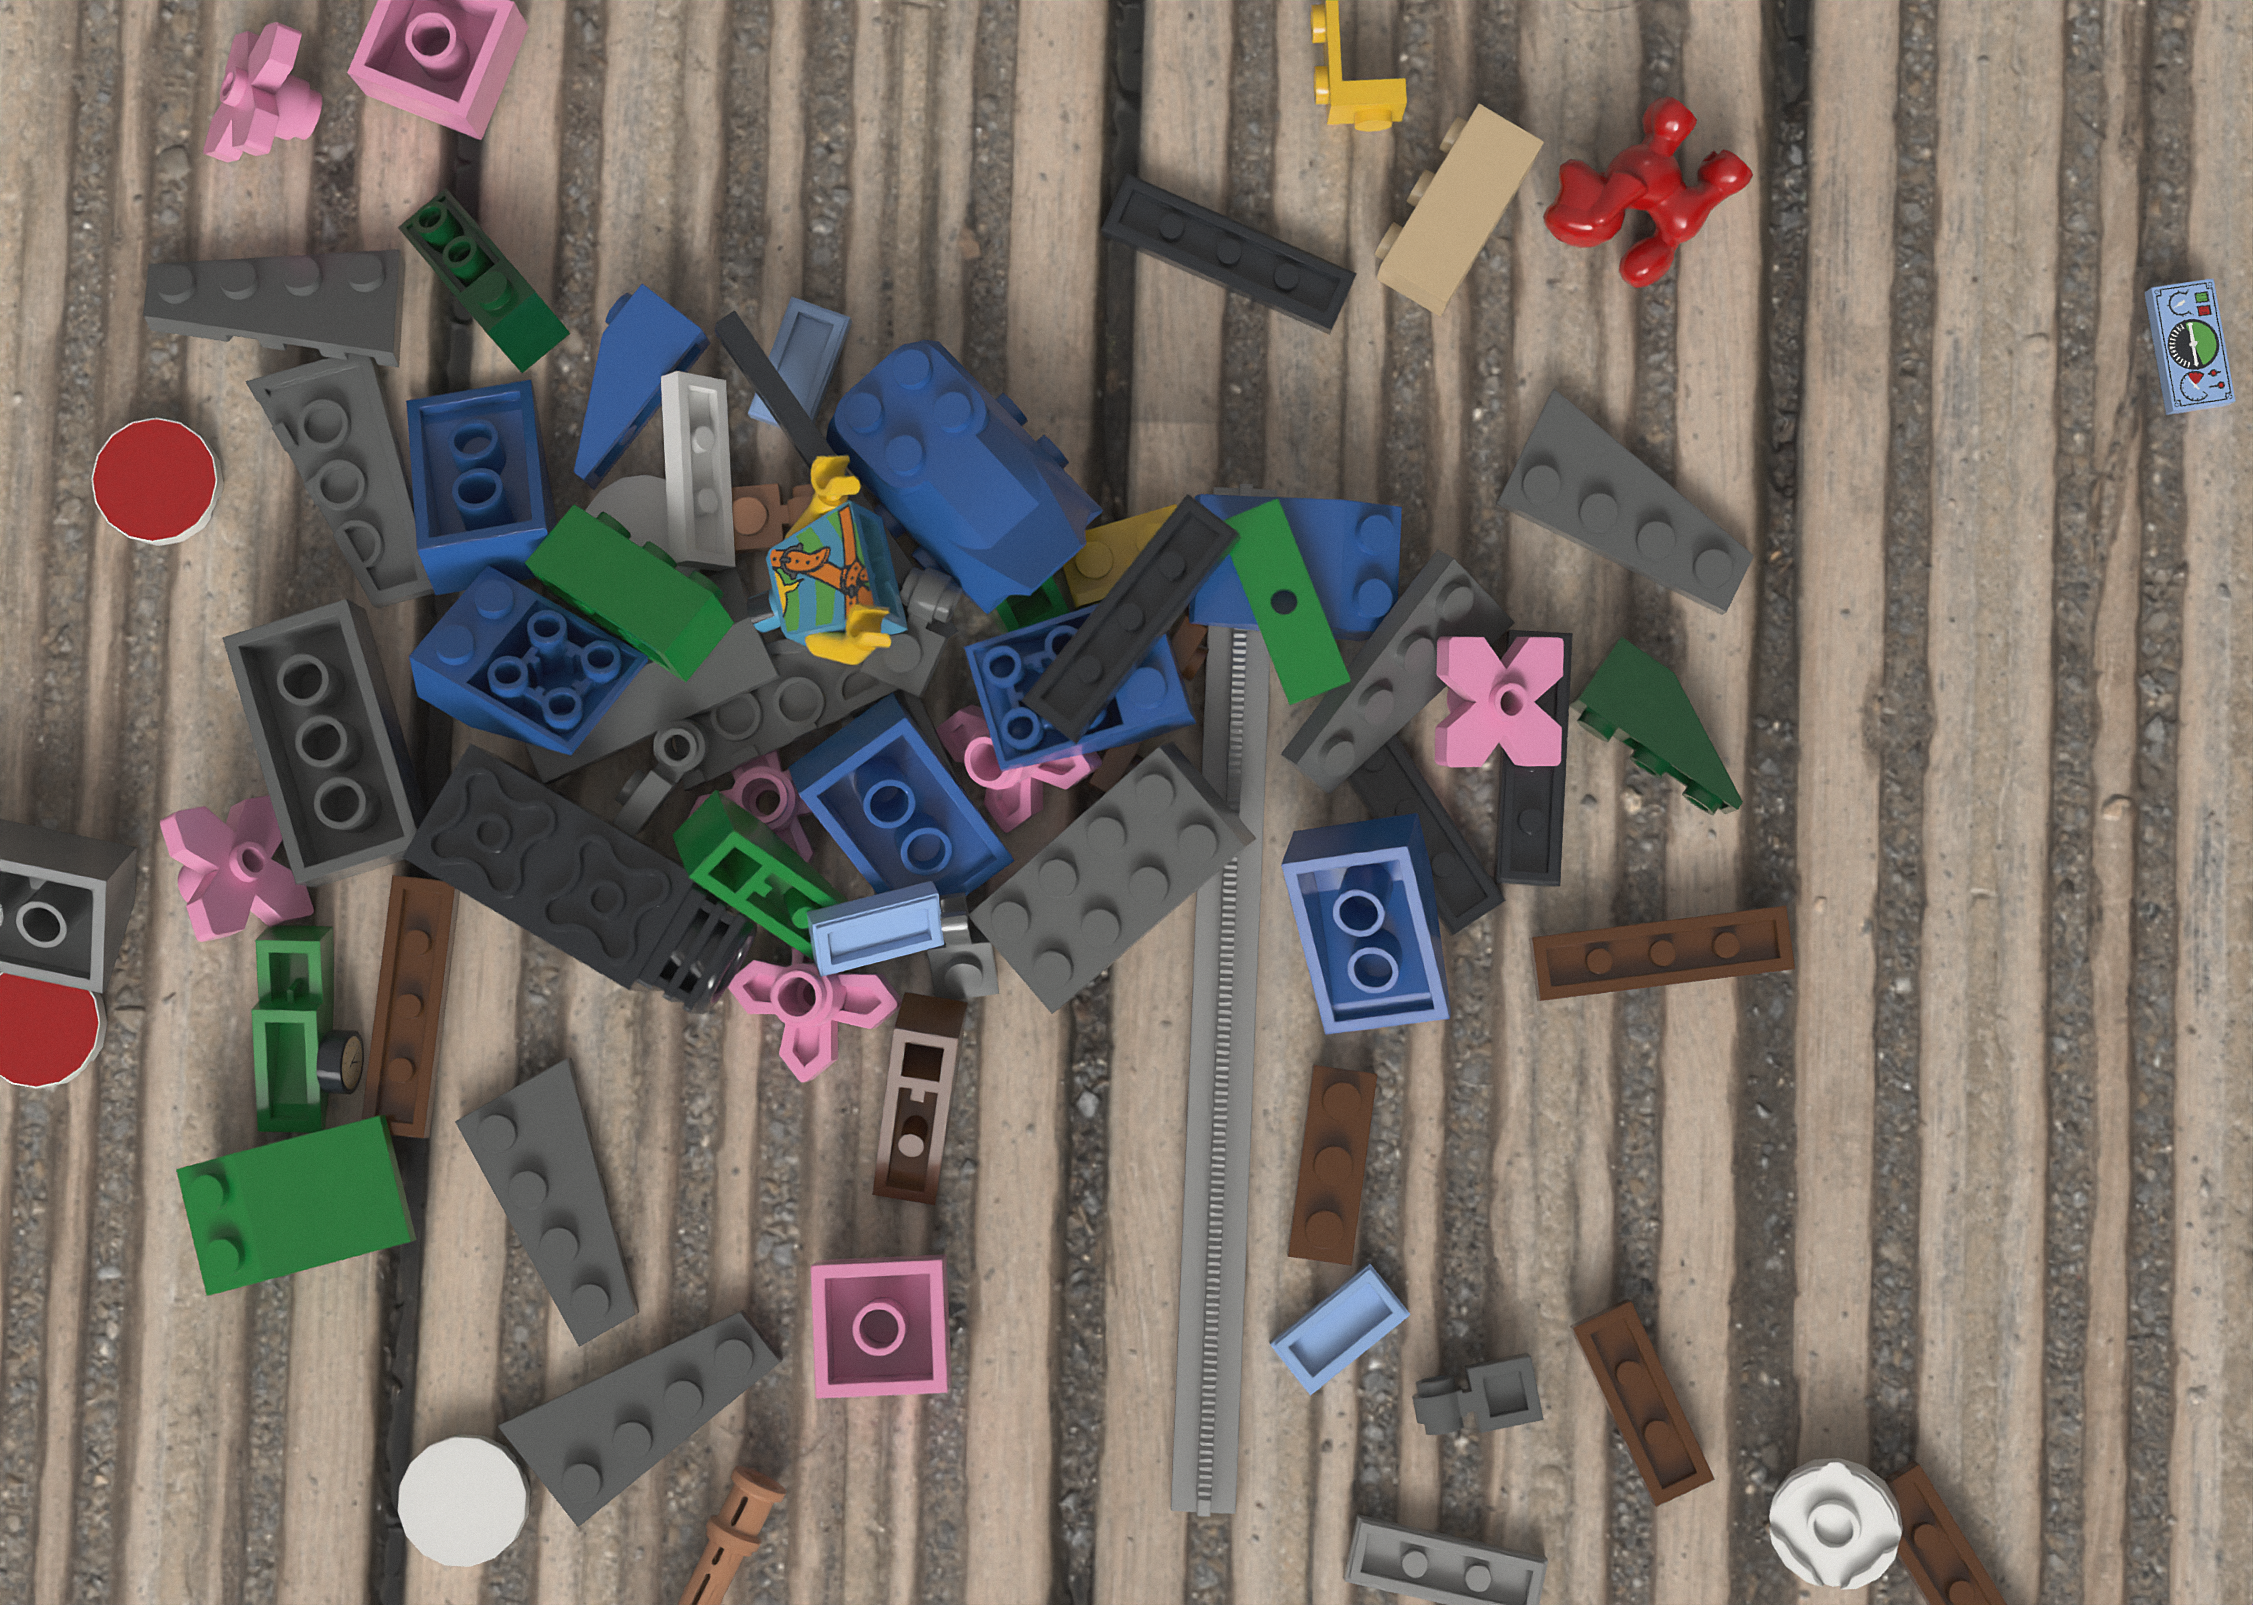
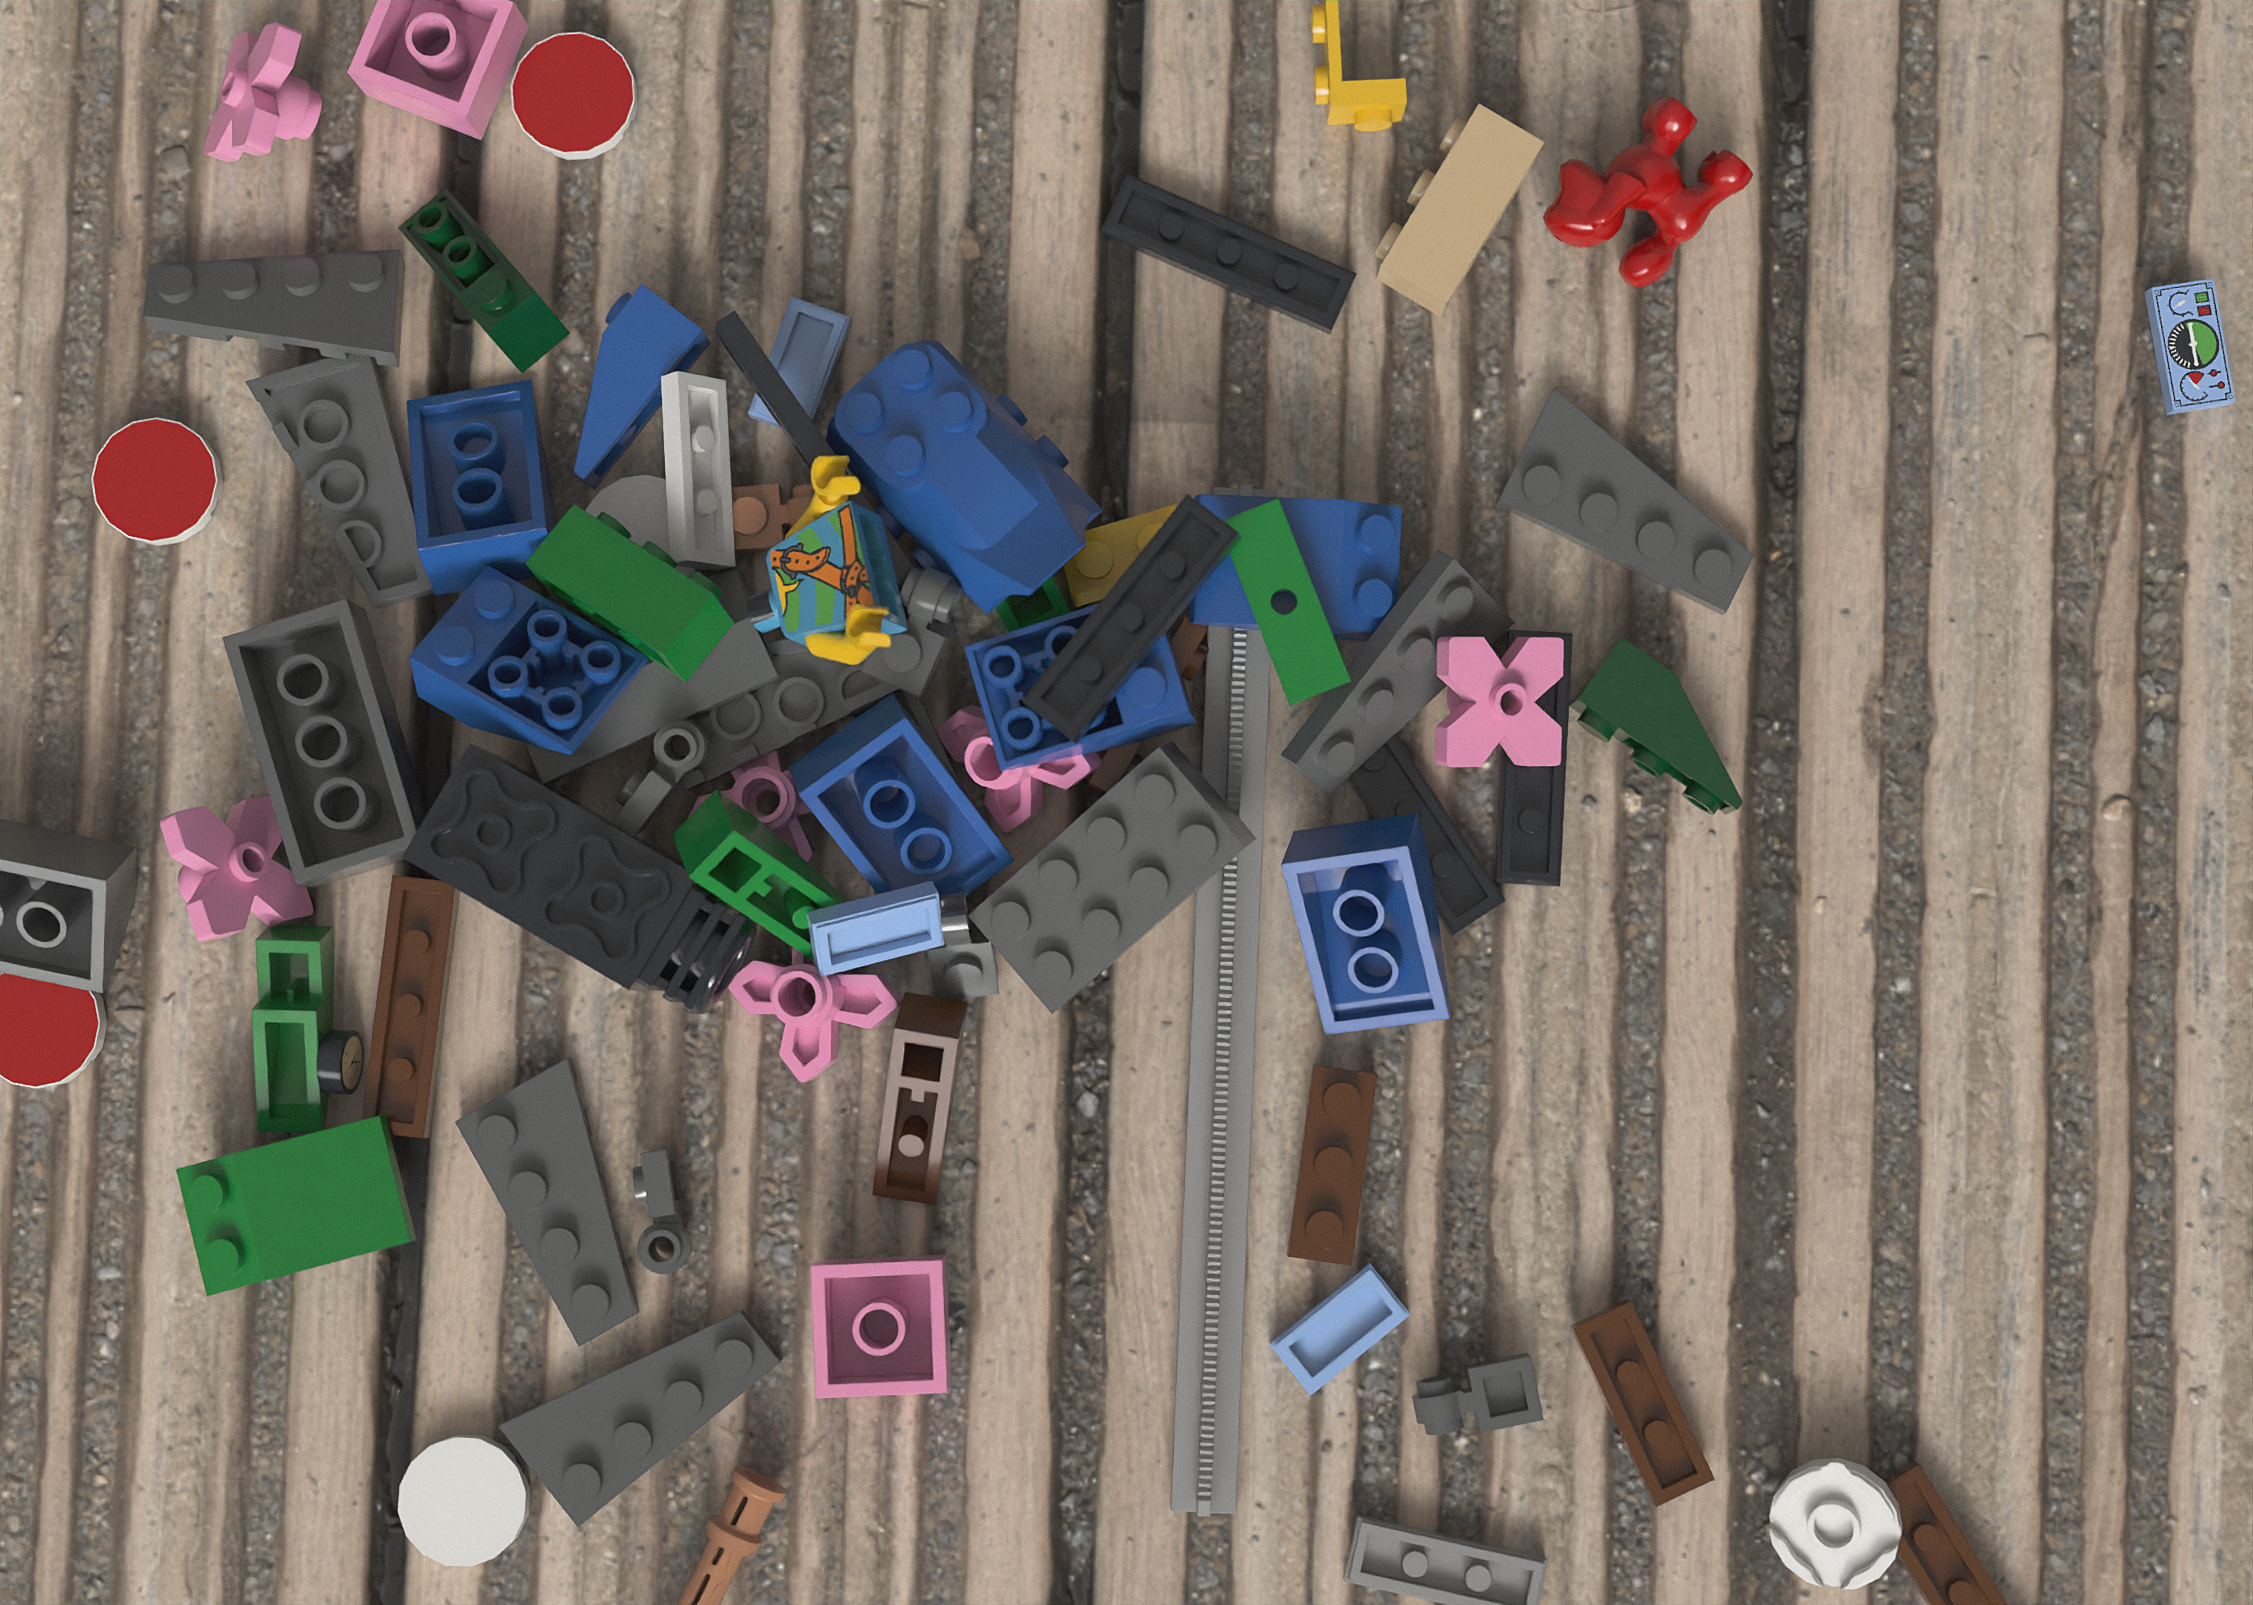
reddish brown plate [1529,905,1795,1001] -> none
none -> red tile [511,32,638,160]
none -> dark grey plate [633,1147,693,1274]

